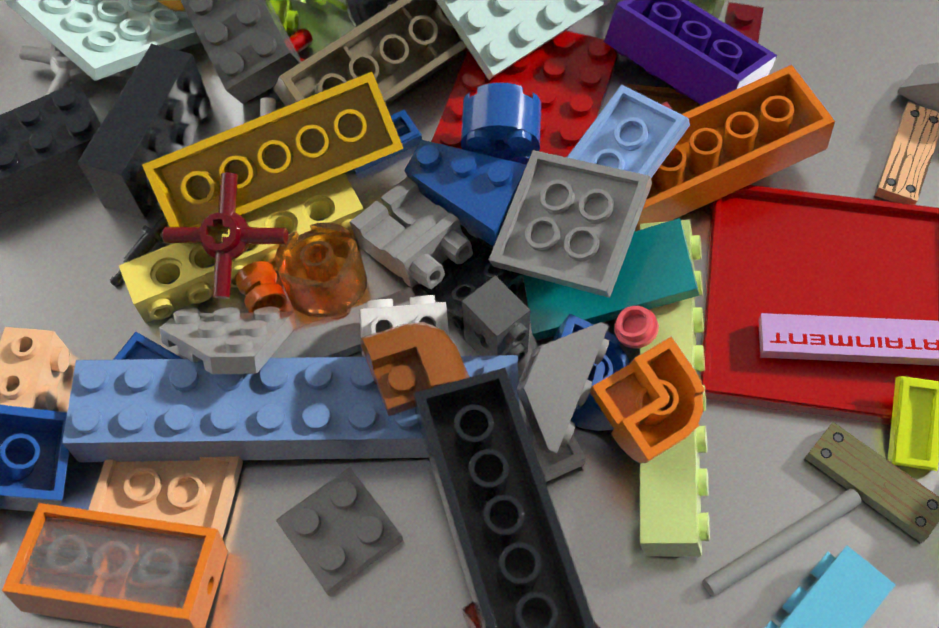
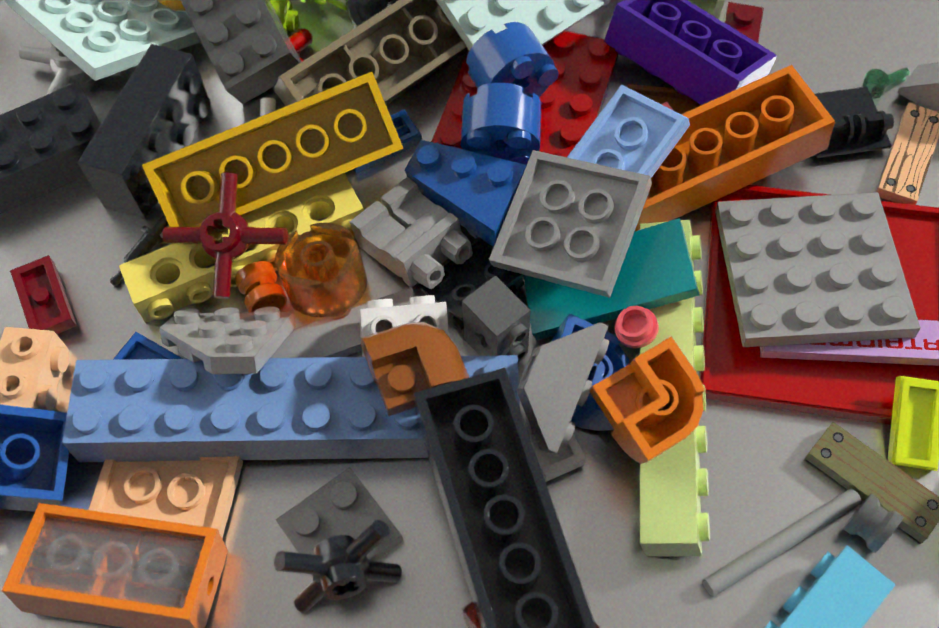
none -> dark red plate [10,255,77,334]
none -> black bar [274,520,402,613]
none -> blue brick [466,22,559,98]
none -> light grey plate [715,192,921,347]
none -> black hinge [815,87,894,158]
none -> dark grey wheel [843,493,904,553]
none -> clear green hand [862,67,910,98]

